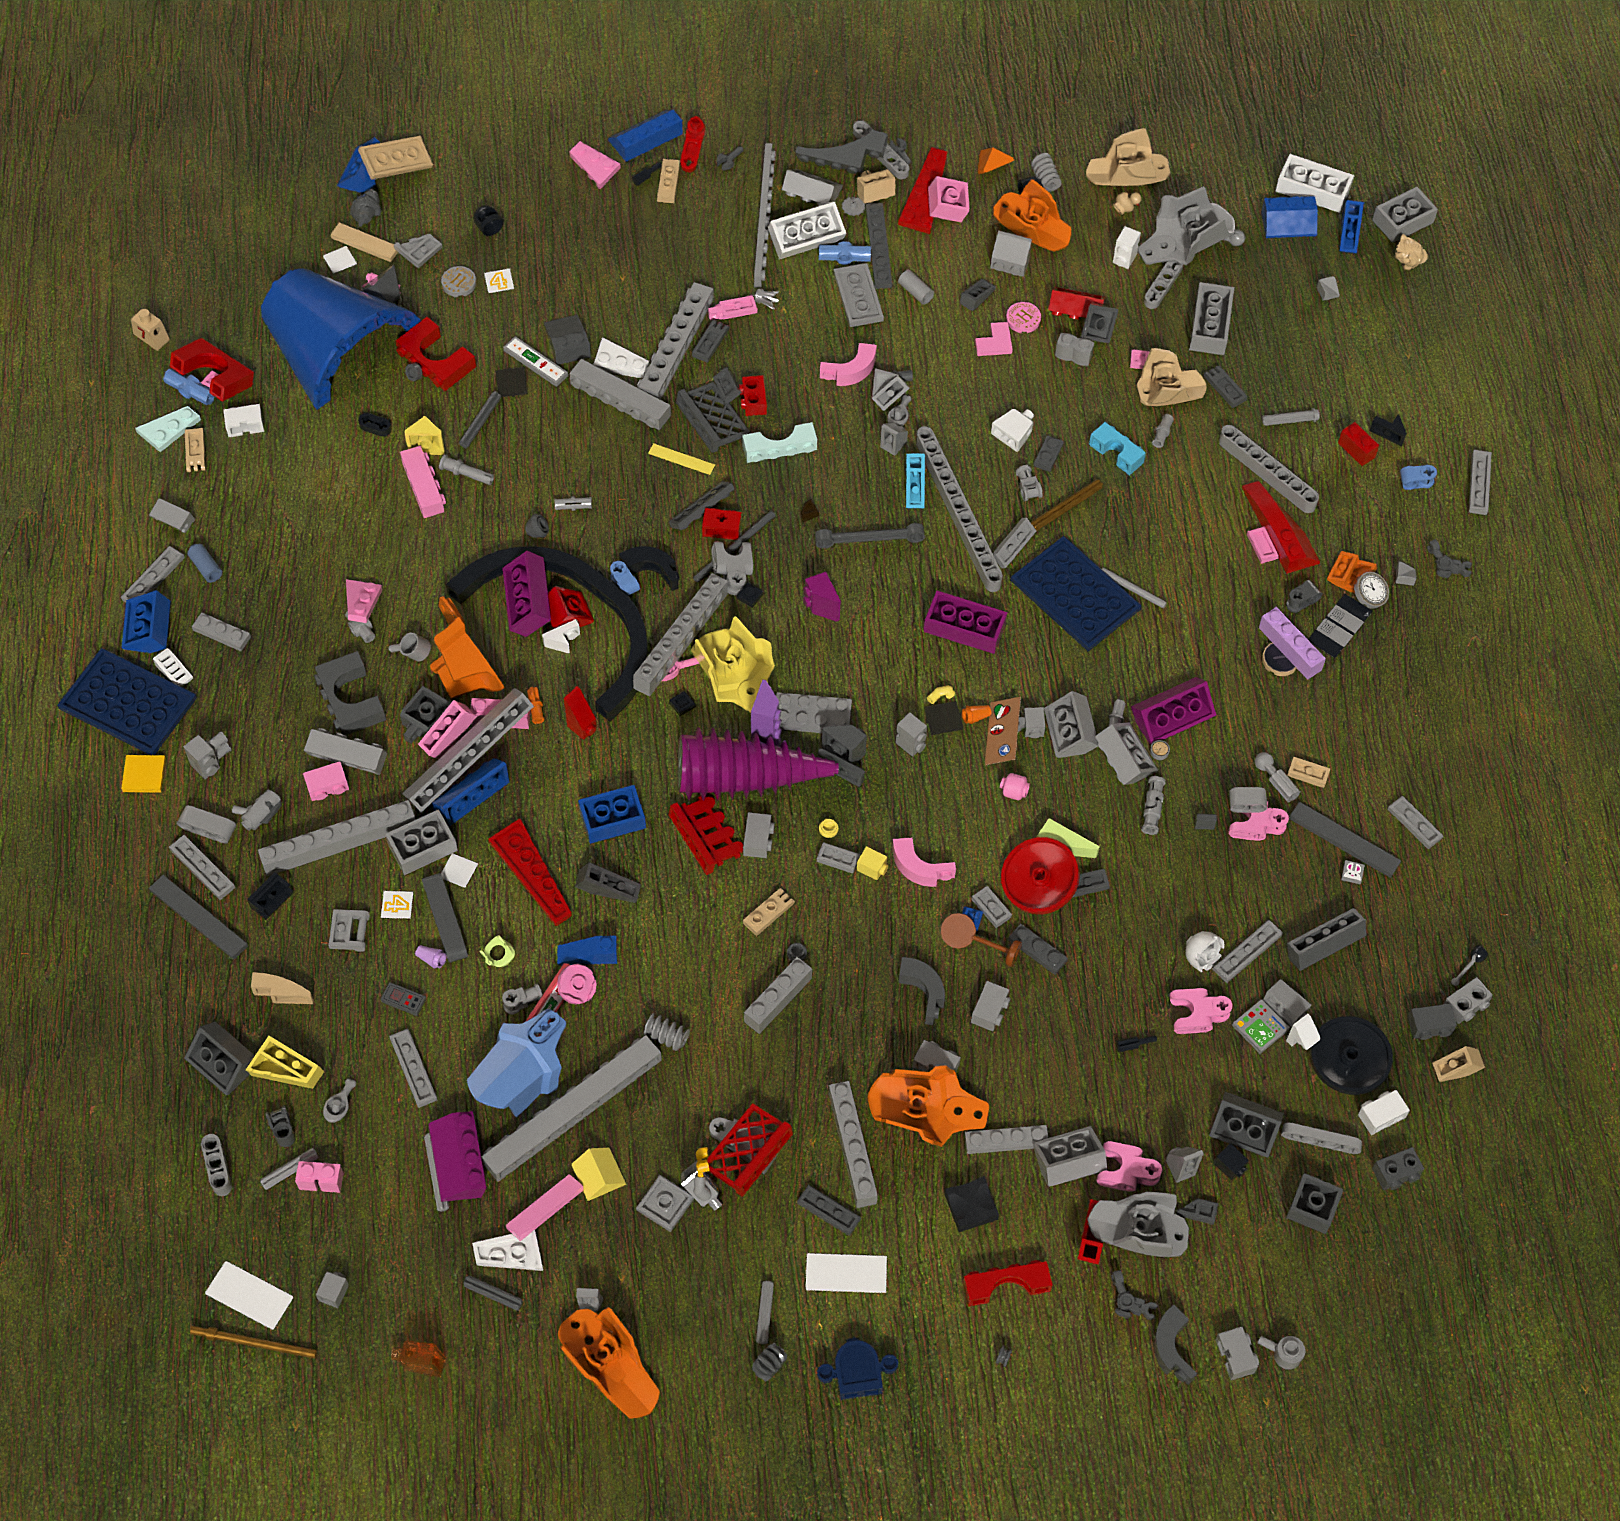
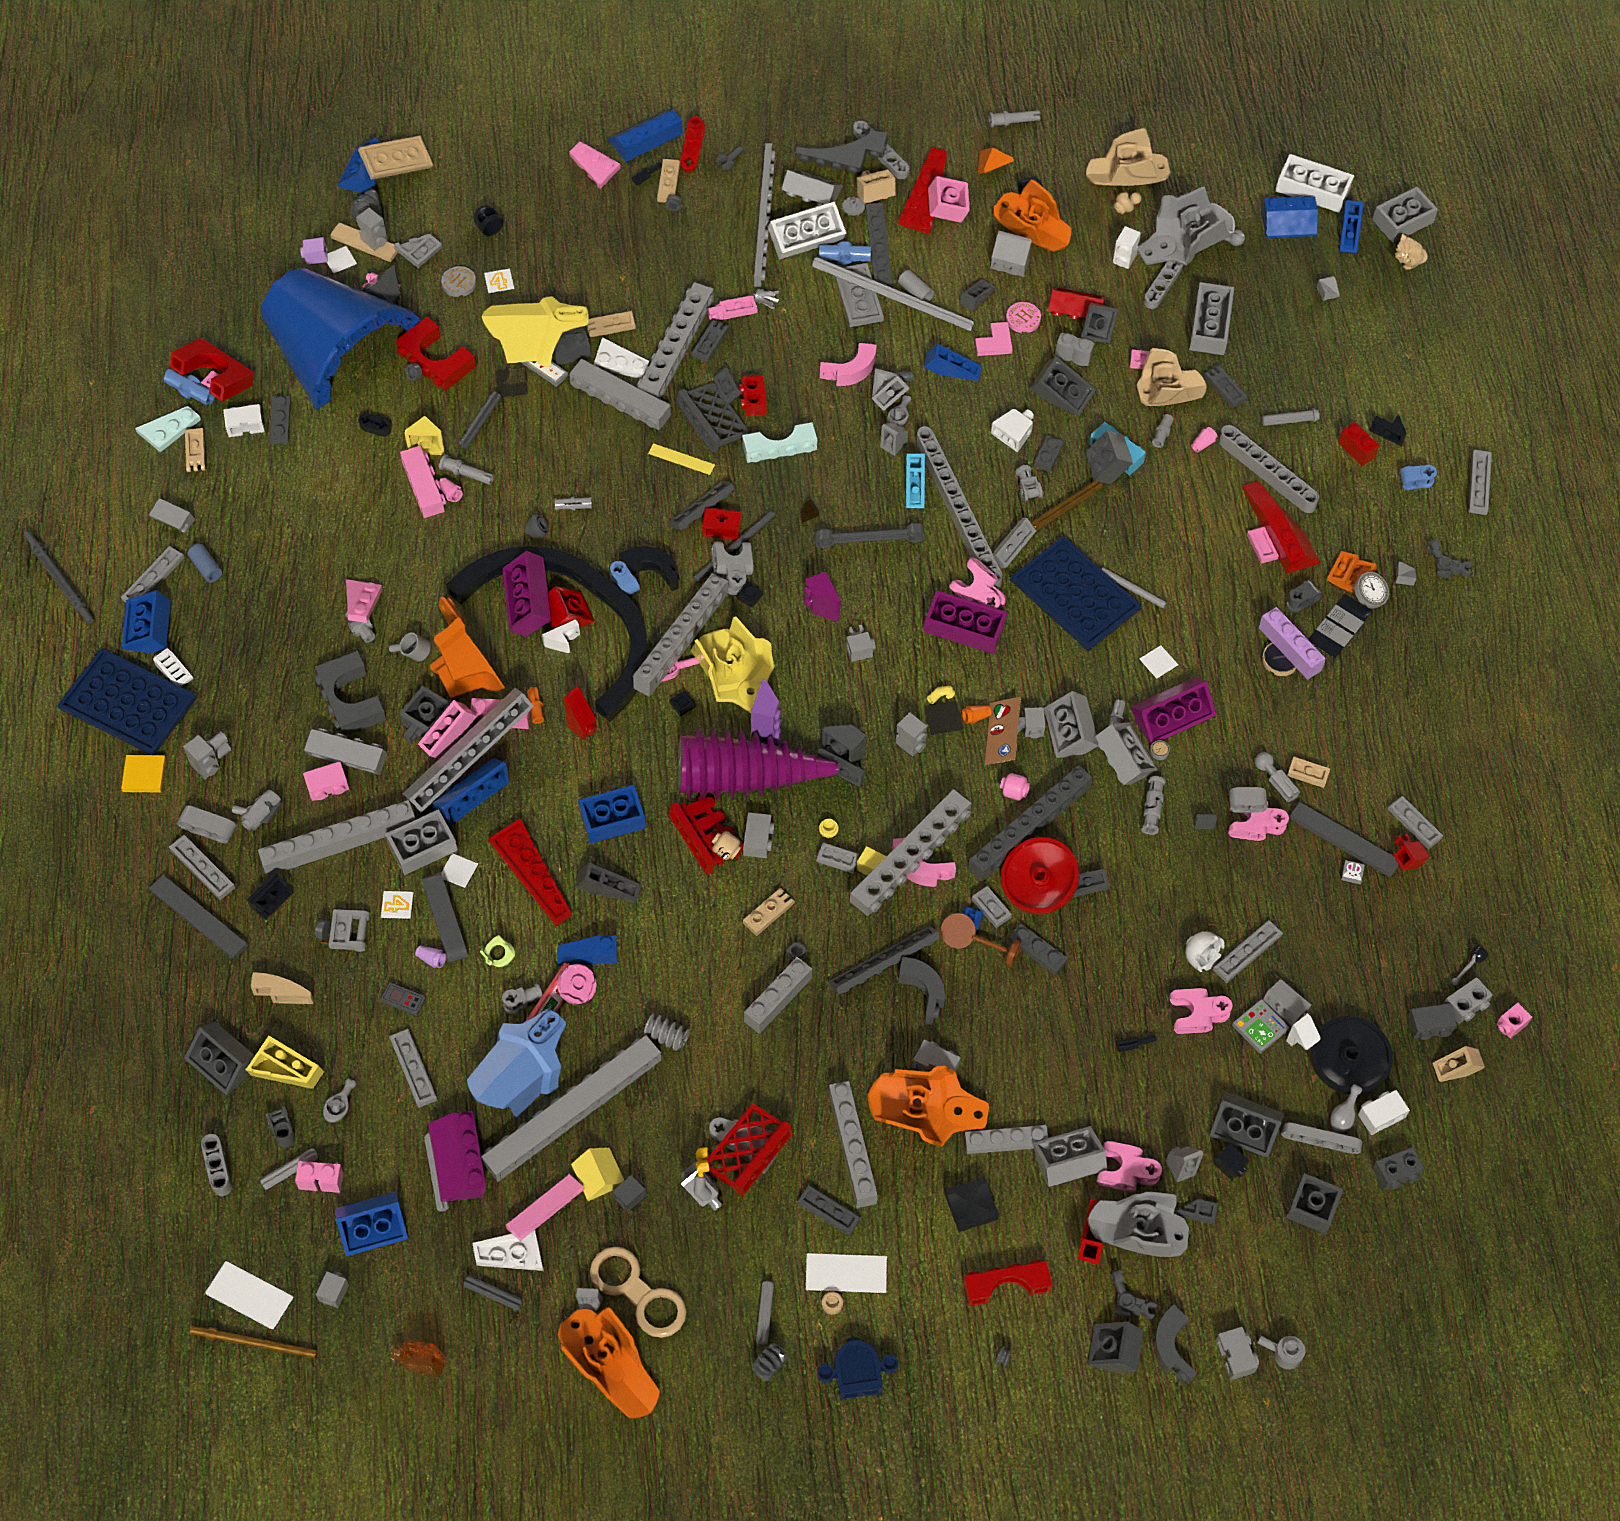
tan torso [131,309,170,351] -> none
light grey plate [192,612,251,651] -> none
light grey tile [636,1175,694,1232] -> none
light grey plate [776,692,852,733] -> none
dark grey bar [890,138,911,165] -> none
light grey brick [971,981,1011,1031] -> none
light grey piece [1031,153,1062,192] -> none
yellowish green slope [1037,818,1100,858] -> none
dark grey brick [1287,908,1367,971] -> none
none -> dark grey axle [23,531,94,624]
none -> dark grey plate [270,396,291,444]
none -> lavender brick [300,237,328,265]
none -> dark grey tile [315,919,331,940]
none -> blue slope [335,1192,408,1256]
none -> light grey brick [356,208,387,251]
none -> bright pink cone [439,478,463,502]
none -> light yellow piece [482,296,589,367]
none -> tan hinge [587,311,636,337]
none -> tan bar [590,1246,687,1338]
none -> dark grey brick [612,1175,646,1213]
none -> dark grey bush [665,195,682,211]
none -> tan head [711,831,741,860]
none -> light grey axle [812,257,974,331]
none -> tan tile [822,1292,843,1315]
none -> dark grey plate [828,926,940,994]
none -> light grey brick [846,625,876,662]
none -> light grey brick [850,789,971,916]
none -> blue slope [924,344,982,381]
none -> bright pink piece [949,558,1006,609]
none -> dark grey brick [968,765,1092,882]
none -> light grey pin [989,110,1040,128]
none -> dark grey slope [1030,356,1096,416]
none -> dark grey brick [1085,430,1133,484]
none -> dark grey slope [1088,1321,1144,1373]
none -> white sticker [1140,645,1178,679]
none -> bright pink cone [1191,427,1217,453]
none -> light grey piece [1330,1085,1362,1133]
none -> red brick [1393,834,1430,871]
none -> bright pink brick [1496,1003,1532,1039]

